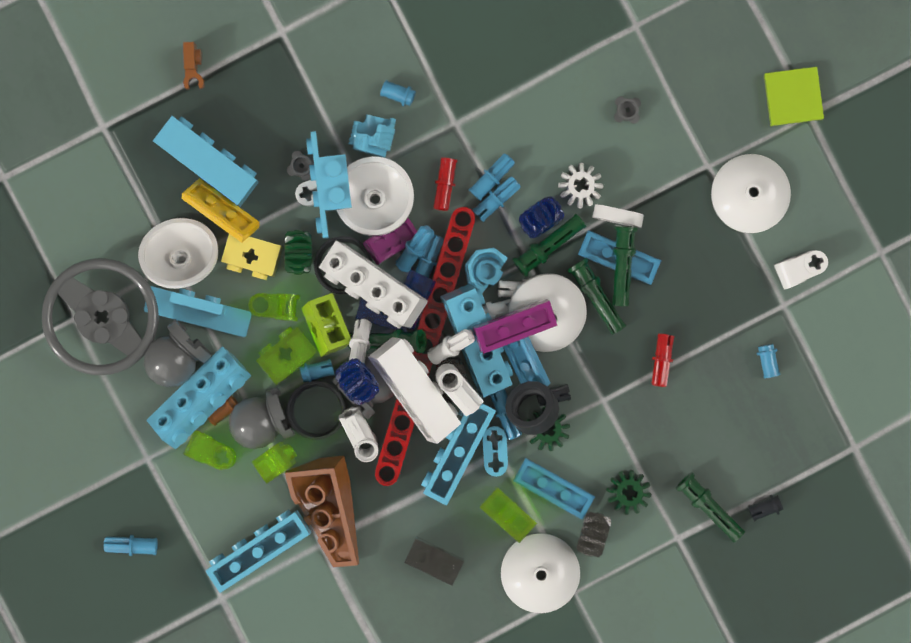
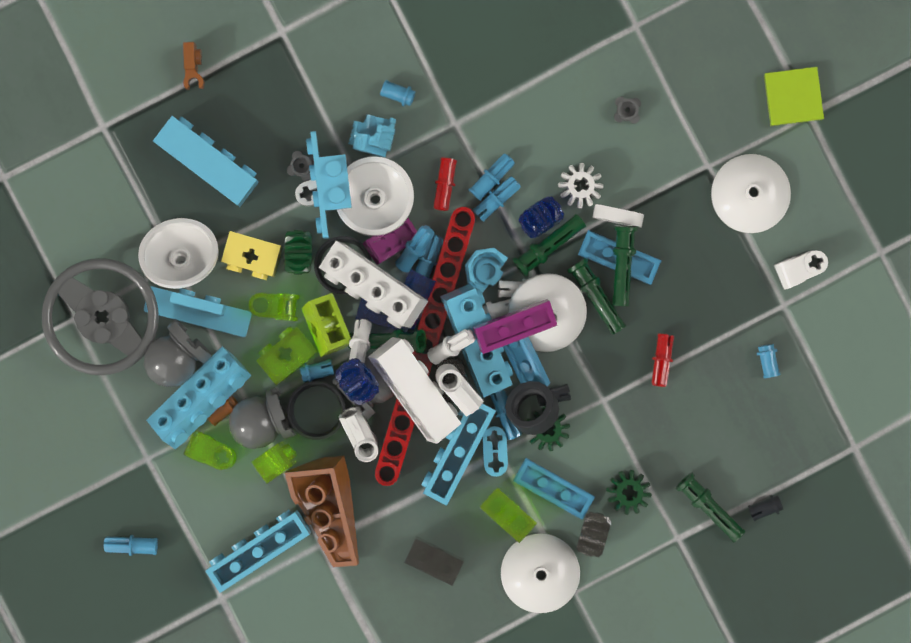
yellow tile [182,178,260,243] -> none

